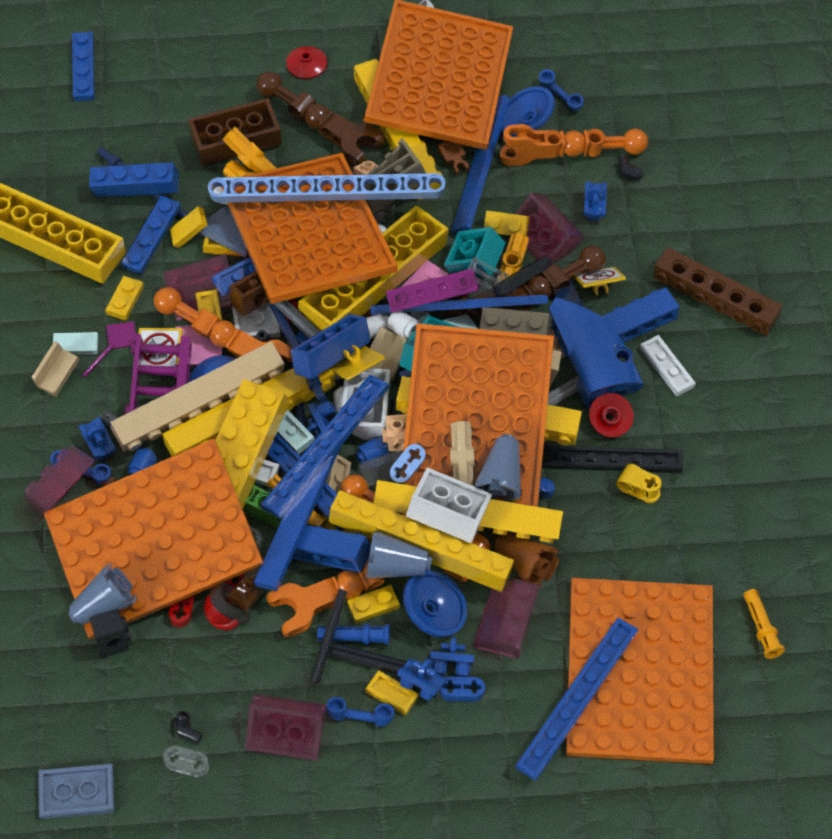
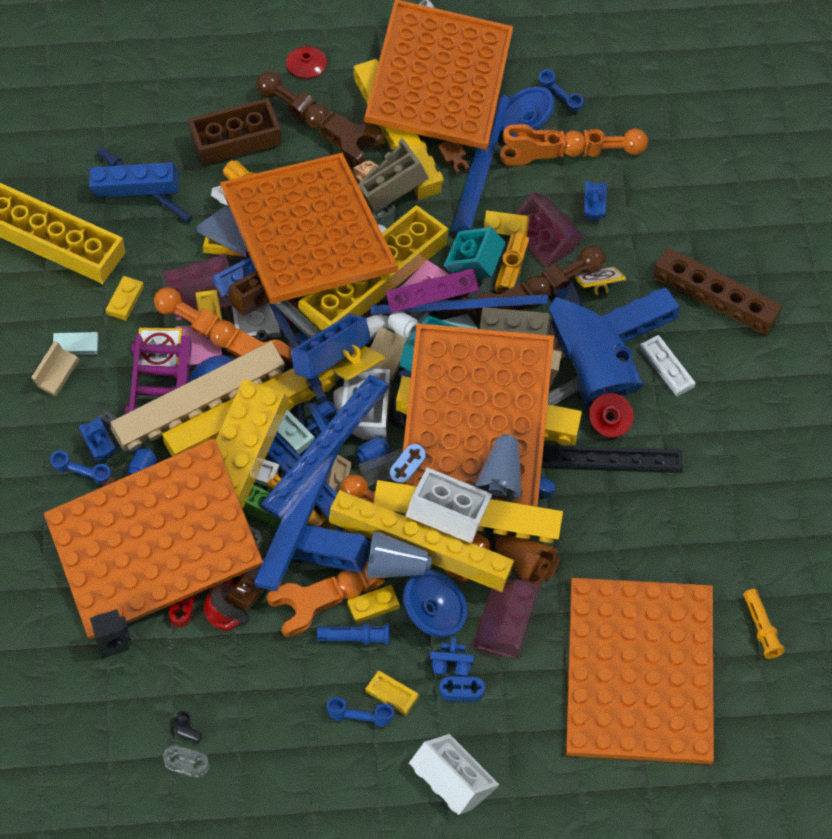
clear pink slope [24,445,95,517] -> none
sand blue tile [38,764,115,820] -> none
sand blue cone [69,563,137,625] -> none
blue plate [72,32,95,102] -> none
magenta piece [83,321,136,377] -> none
blue plate [121,195,181,275] -> none
yellow tile [170,206,207,248] -> none
light blue beam [208,173,445,203] -> none
light orange piece [222,127,277,173] -> none
clear pink slope [245,694,326,761] -> none
black bar [310,589,348,683] -> none
black axle [330,643,407,673] -> none
light nougat brick [382,414,407,451] -> none
blue hips [397,658,447,701] -> none
tan piece [450,421,475,486] -> none
clear tile [468,257,508,292] -> none
black beam [492,255,552,297] -> none
blue tile [515,617,638,781] -> none
yellow piece [616,464,661,503] -> none
black arm [618,156,643,180] -> none
none -> white slope [409,734,499,815]

